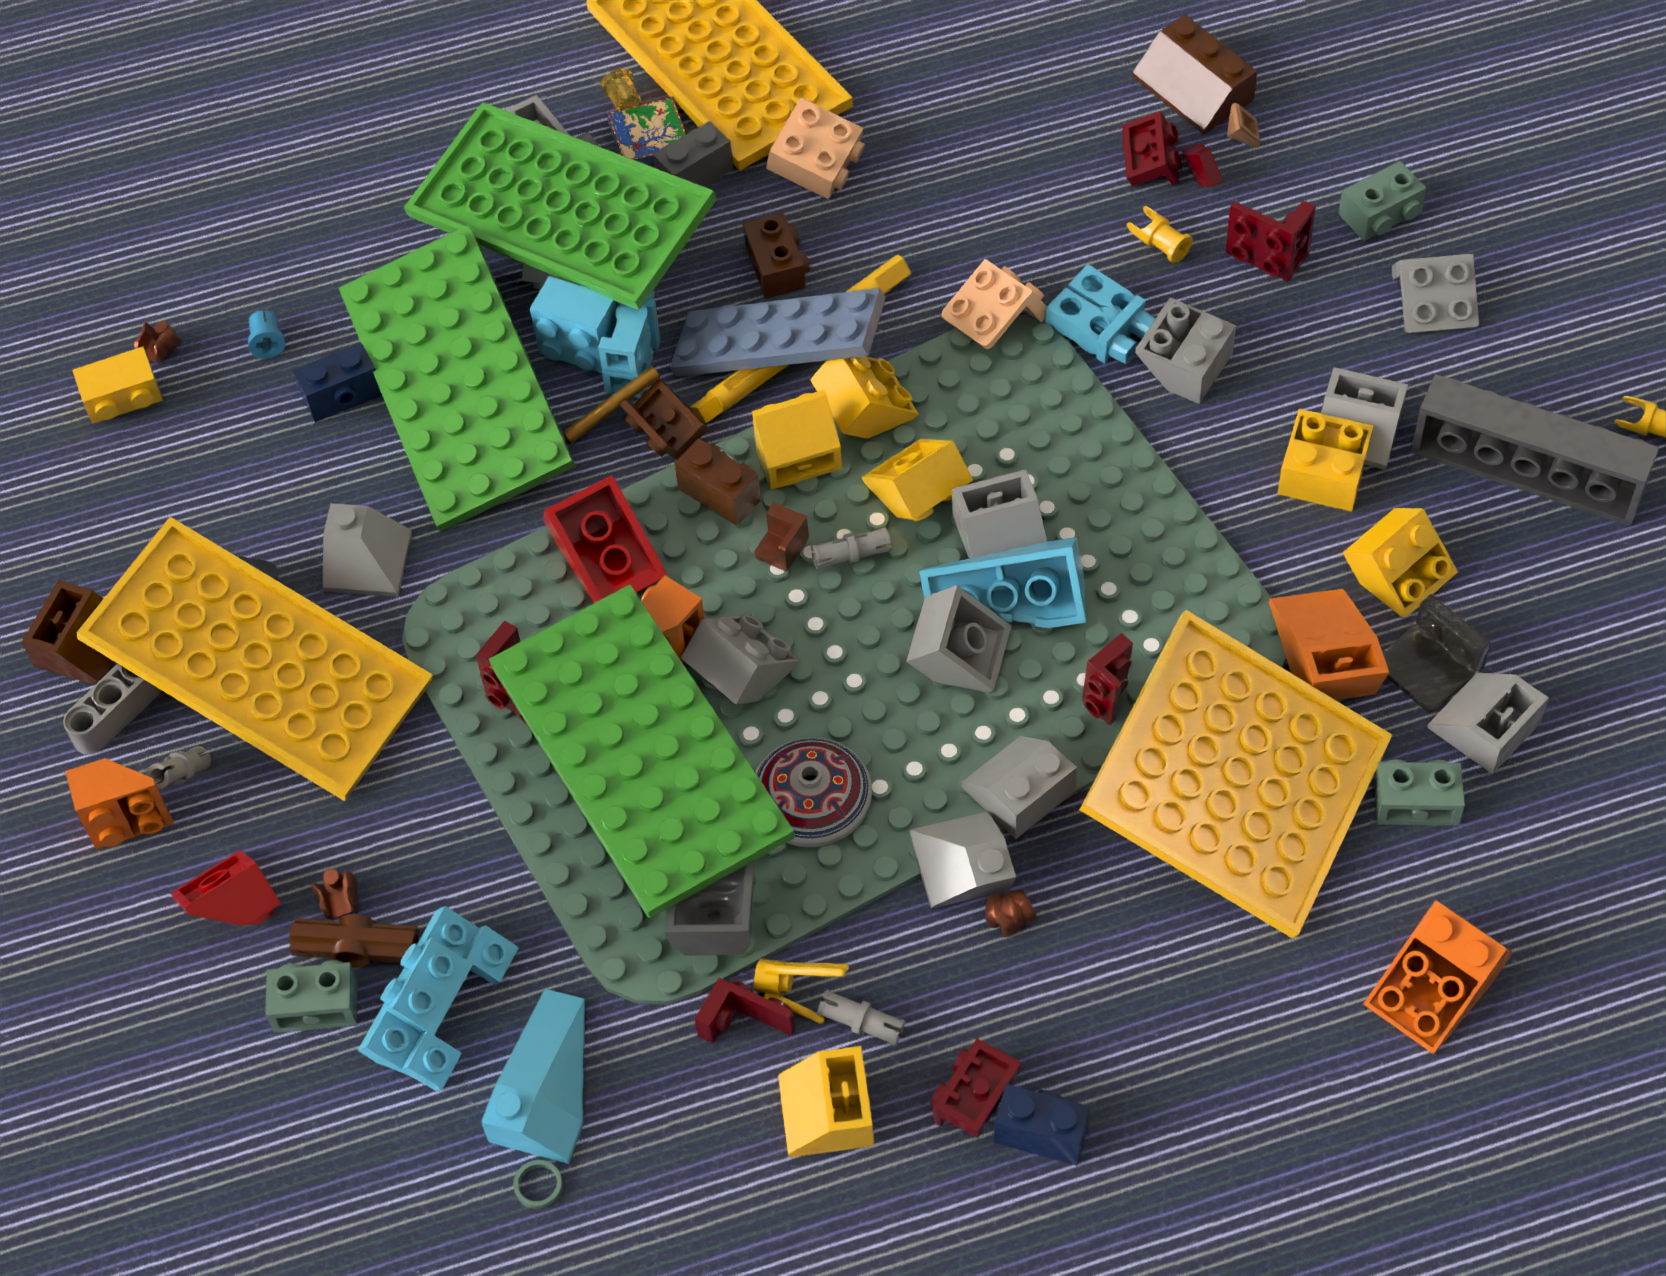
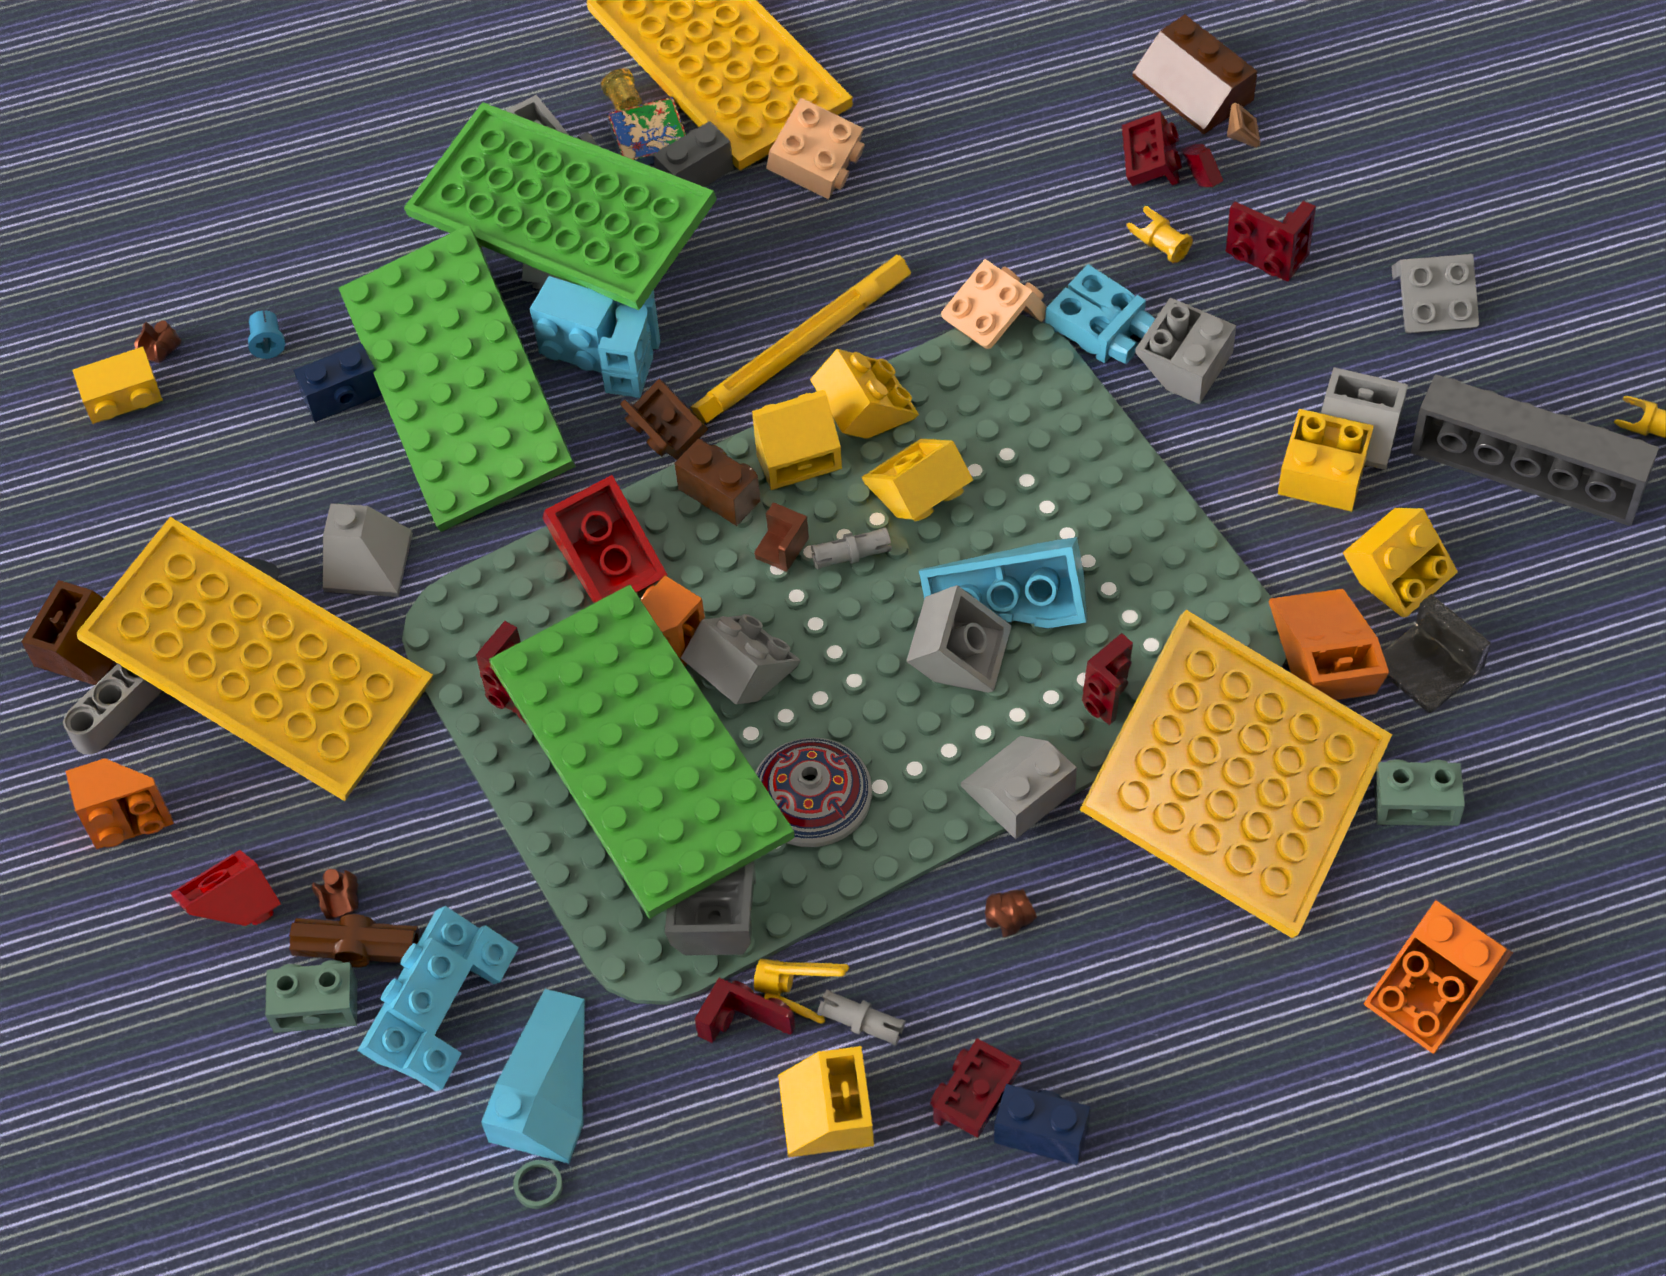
light grey pin [146,746,211,789] -> none
pearl gold bar [564,366,661,443] -> none
sand blue plate [670,288,886,377] -> none
reddish brown brick [743,212,810,299] -> none
light grey slope [909,811,1016,909] -> none
light grey slope [952,469,1047,558] -> none
sand green brick [1338,161,1426,241] -> none
light grey slope [1427,673,1549,774] -> none

